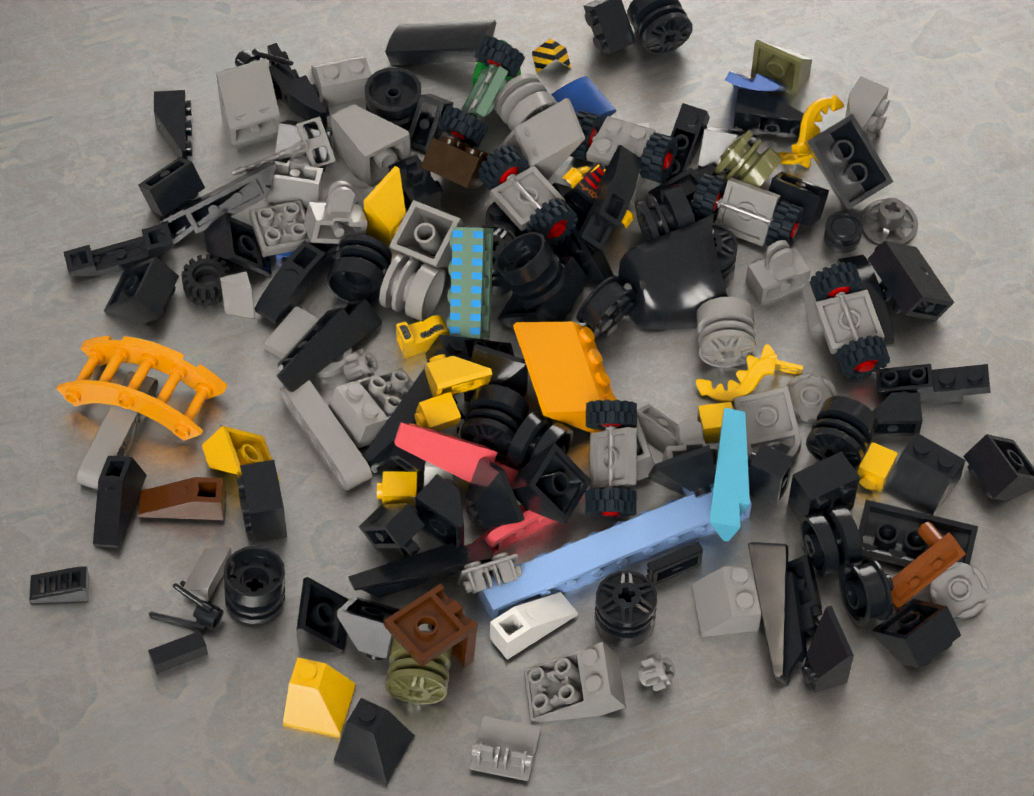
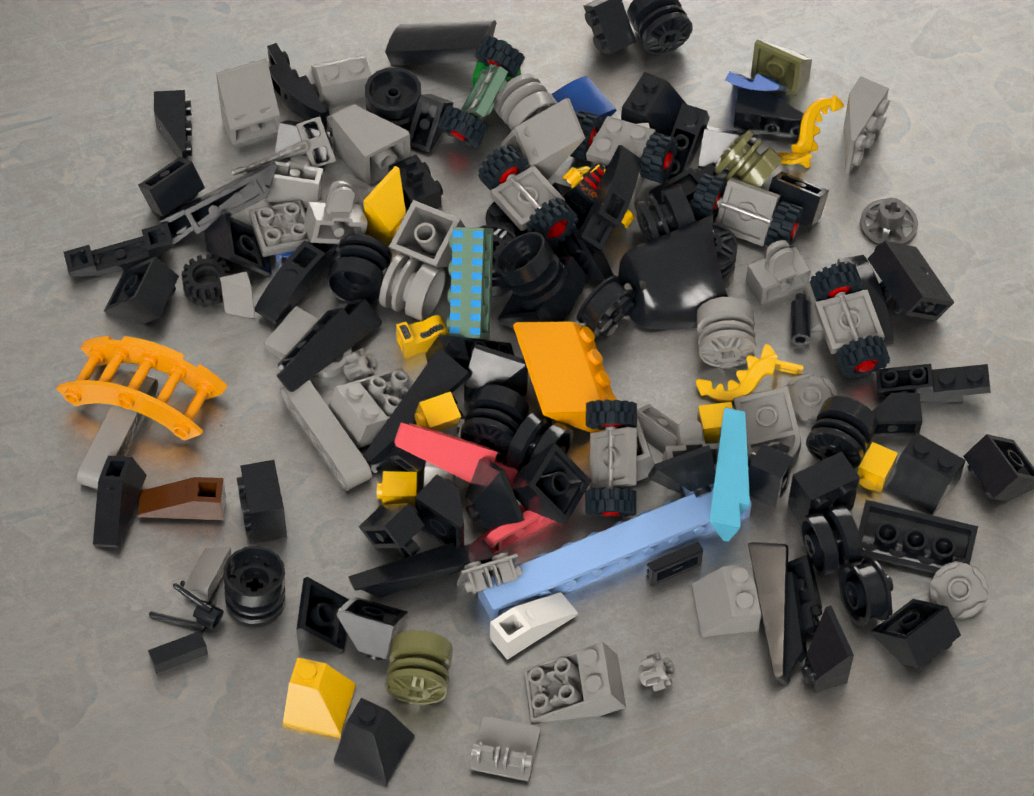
black slope [29,566,89,603] -> none
yellow slope [201,426,280,481] -> none
black plant [235,48,294,99] -> none
reddish brown bracket [384,584,478,667] -> none
dark brown slope [421,136,492,190] -> none
yellow slope [424,354,492,397] -> none
sticker [532,38,572,73] -> none
black wheel [594,570,657,648] -> none
black slope [804,114,894,210] -> none
black wheel [823,211,863,254] -> none
dark orange piece [891,522,966,608] -> none
none -> black slope [621,72,687,136]
none -> black cylinder [791,293,810,345]

